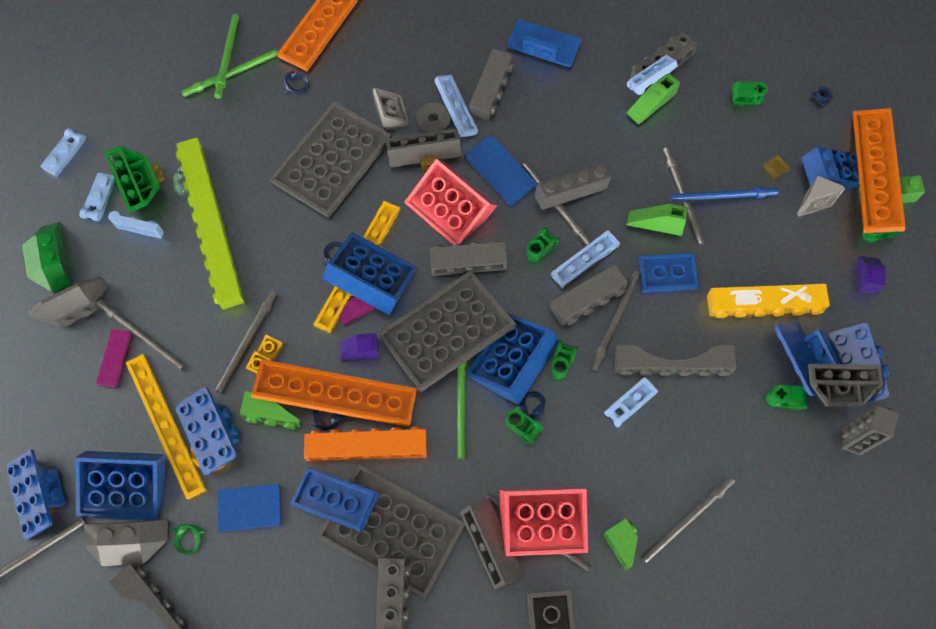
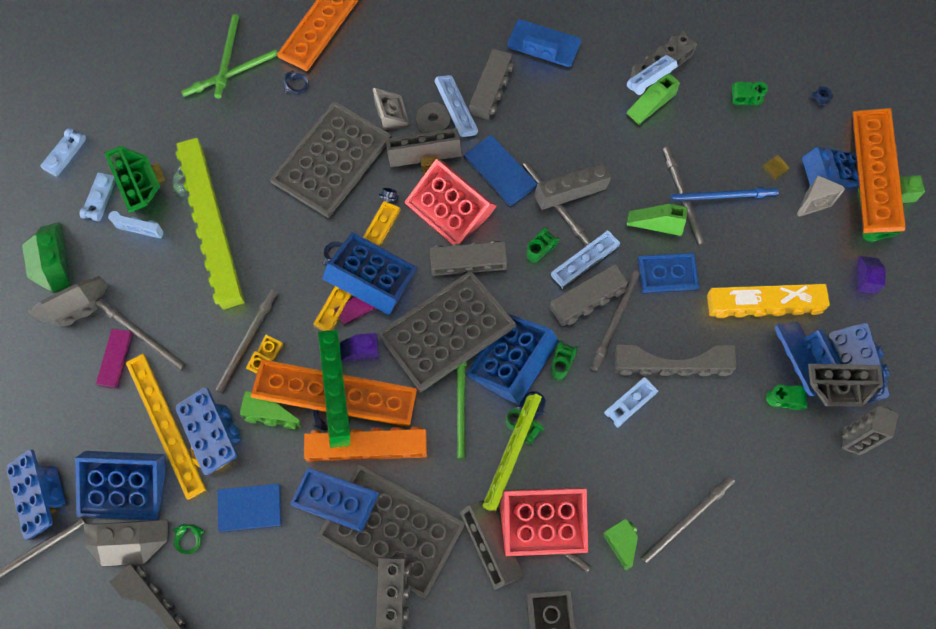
none -> green arch [318,330,350,448]
none -> dark blue plate [378,188,399,202]
none -> lime tile [482,394,542,511]

